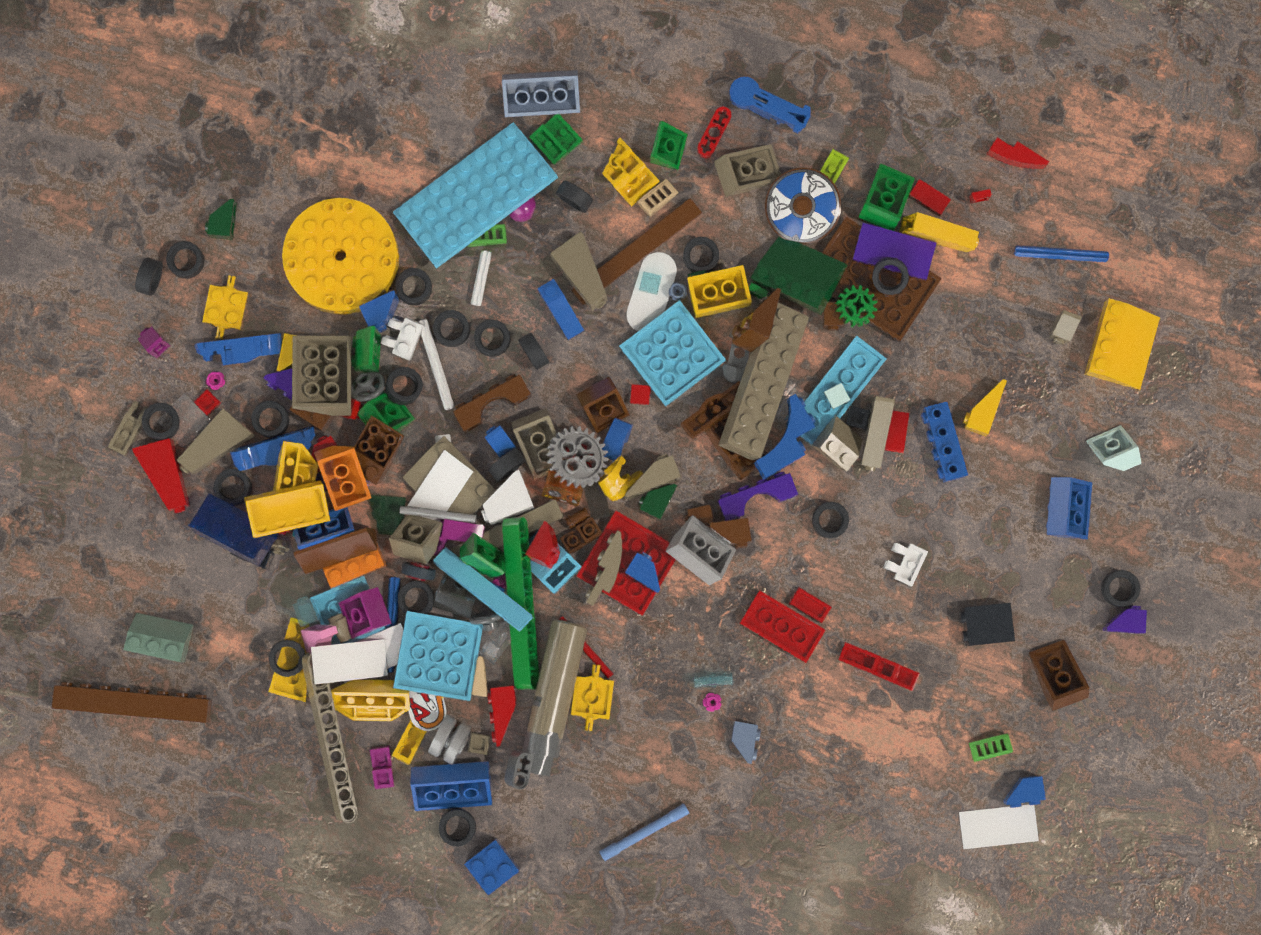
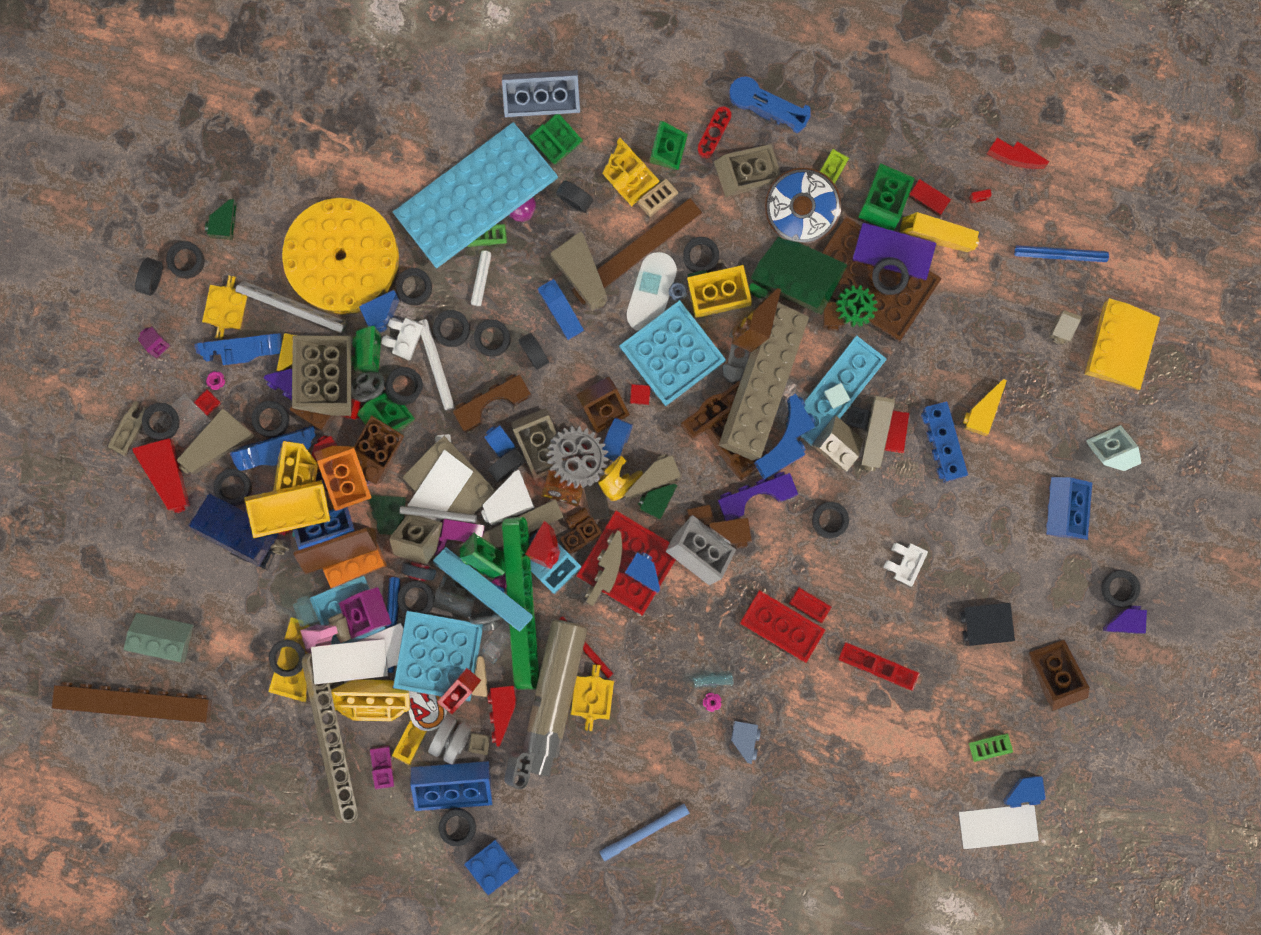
none -> light grey tile [235,281,348,333]
none -> red slope [438,668,481,714]

